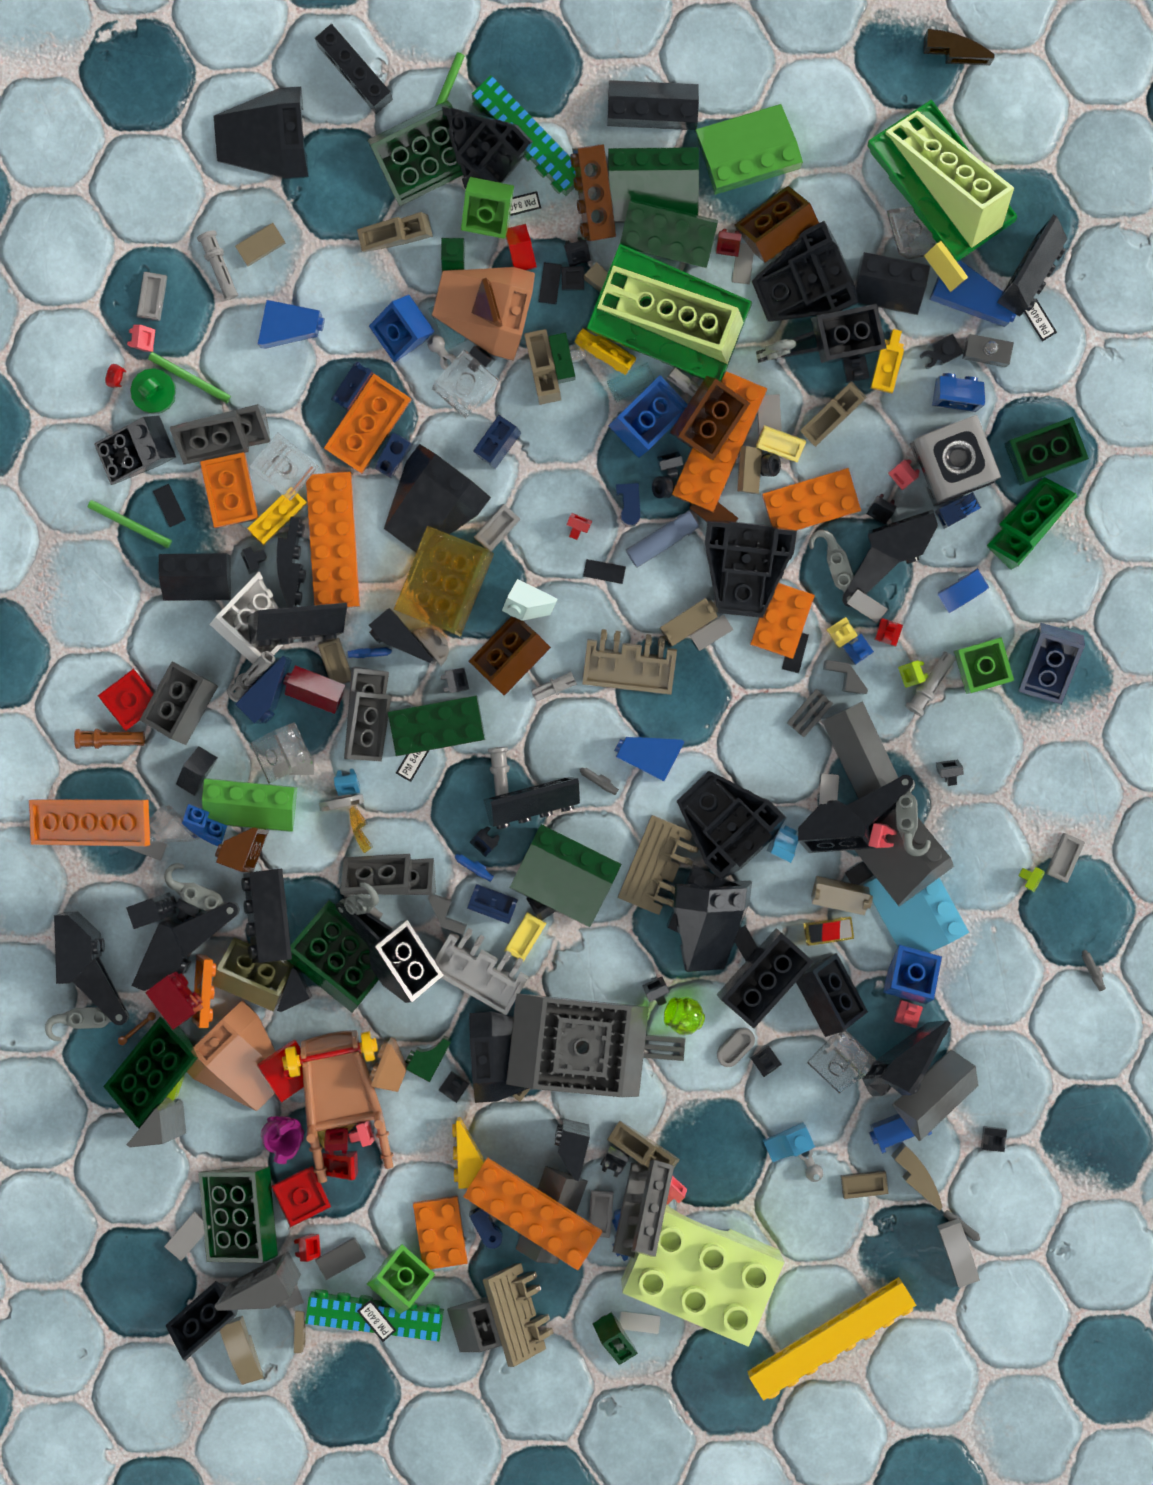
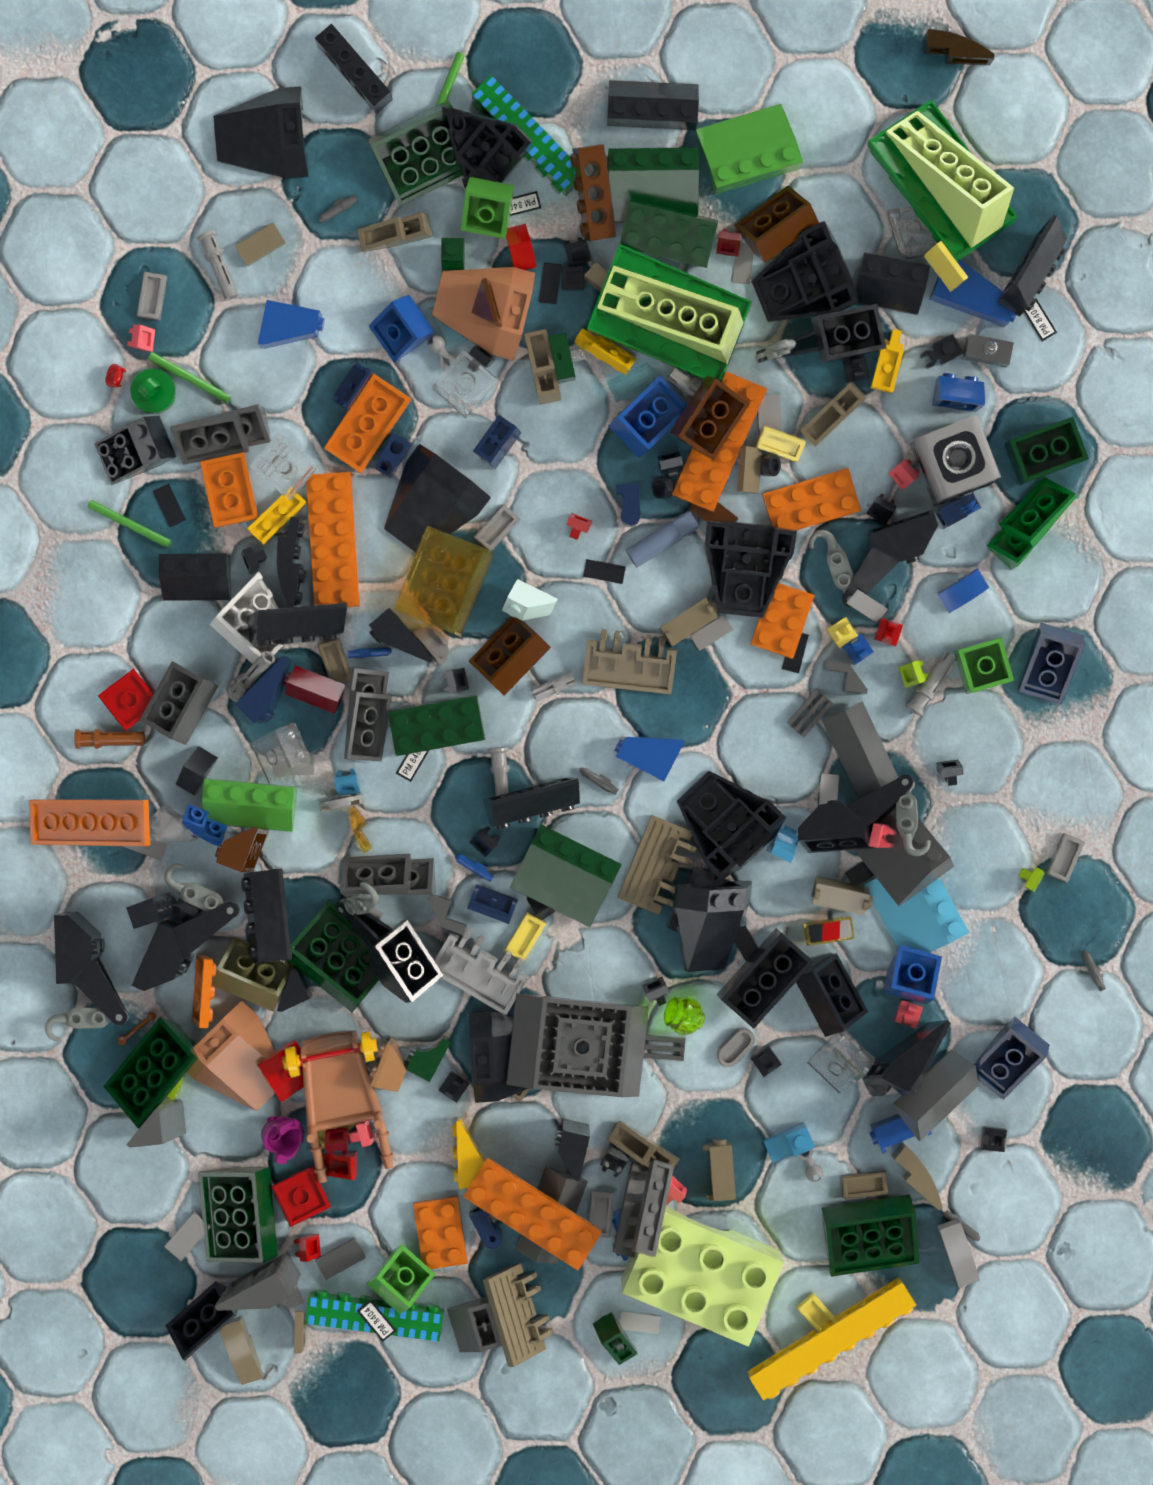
dark red brick [145,972,203,1029] -> none
none -> dark grey piece [318,195,358,222]
none -> dark tan brick [702,1138,736,1201]
none -> light yellow tile [796,1292,838,1333]
none -> dark green slope [821,1195,919,1277]
none -> dark blue slope [974,1016,1050,1100]

